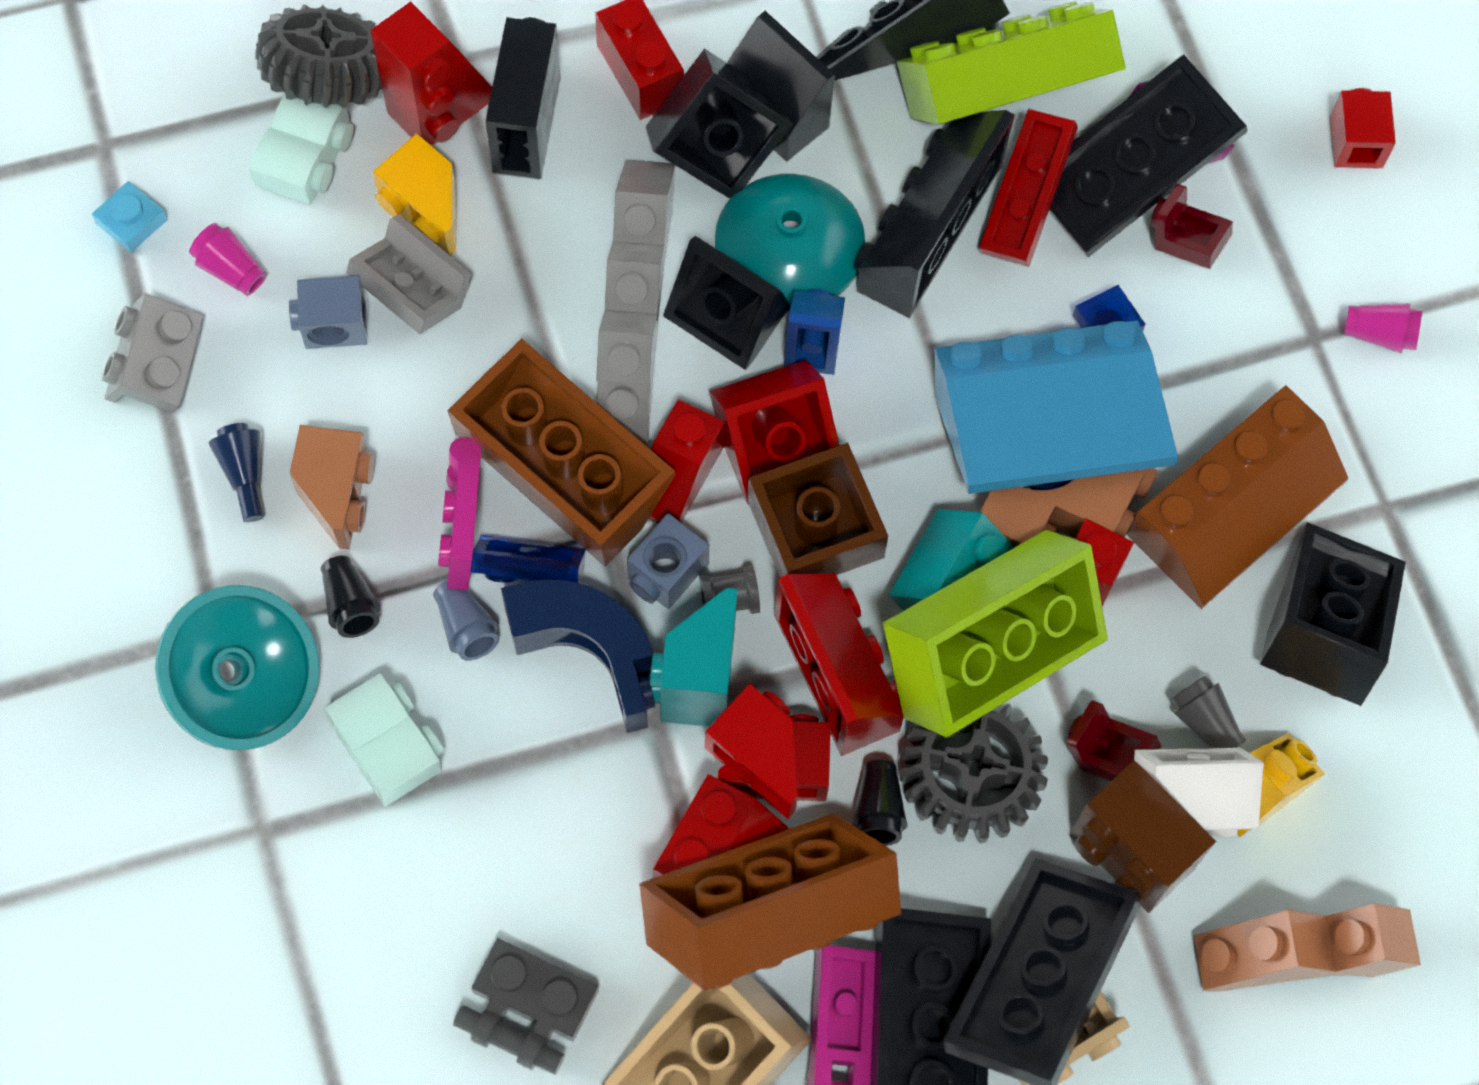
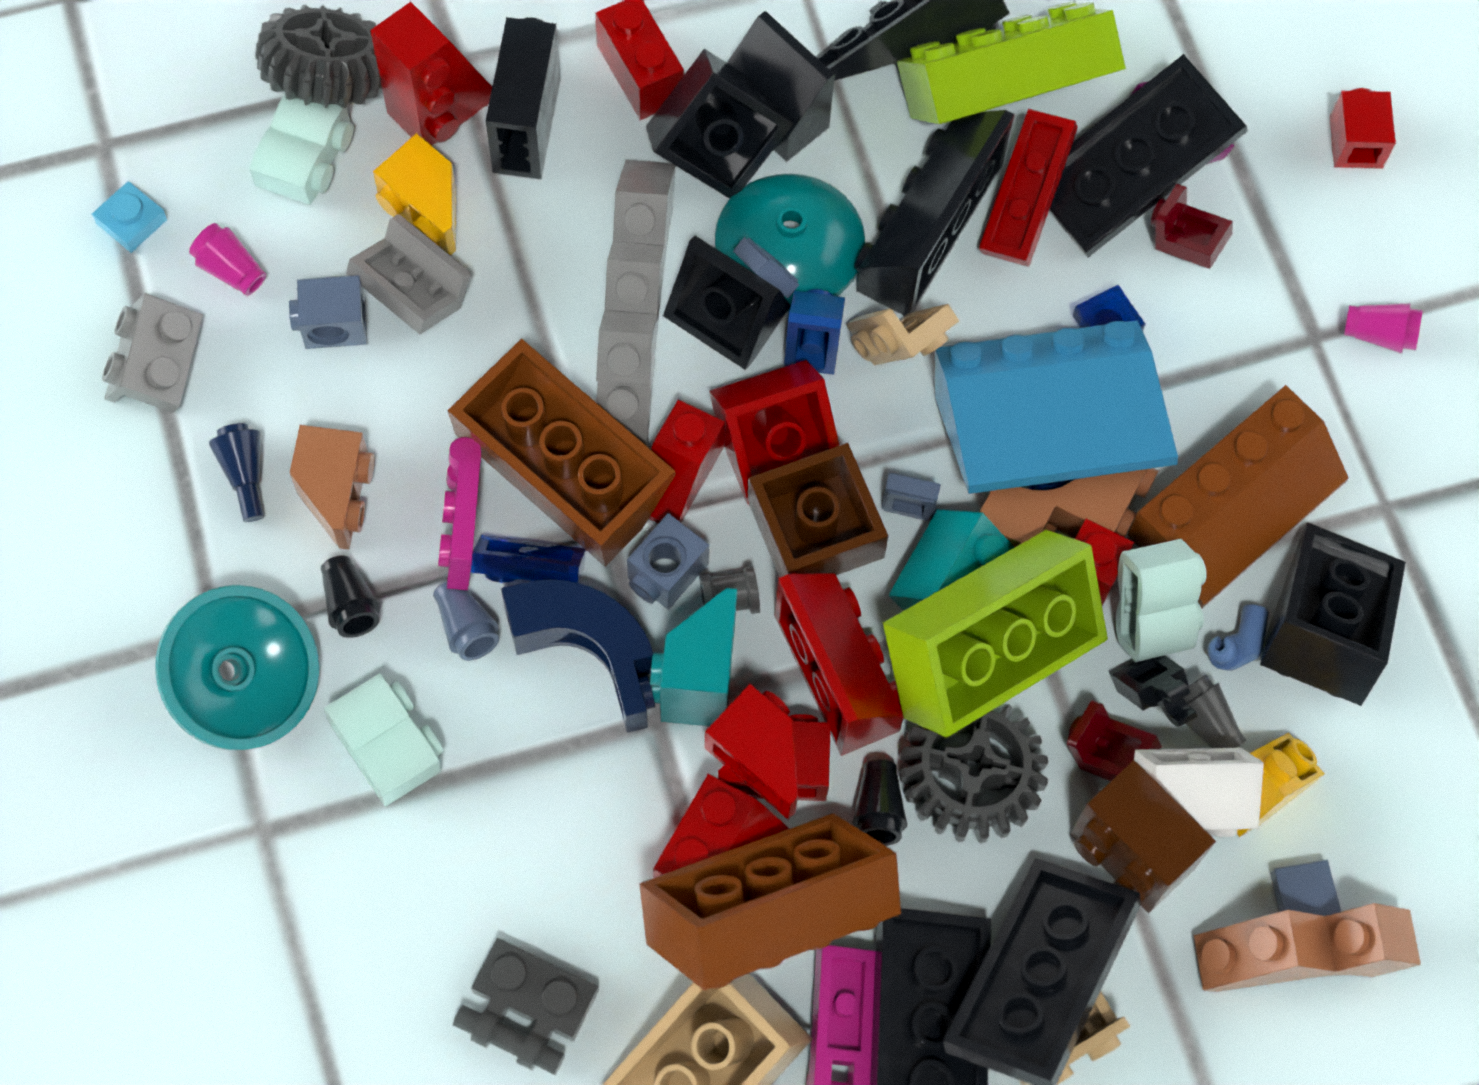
none -> sand blue tile [733,237,800,298]
none -> tan bracket [846,304,959,365]
none -> sand blue tile [881,472,941,521]
none -> black plate [1111,655,1198,727]
none -> light aqua brick [1116,539,1206,662]
none -> medium blue arm [1208,605,1269,671]
none -> sand blue tile [1270,860,1342,916]

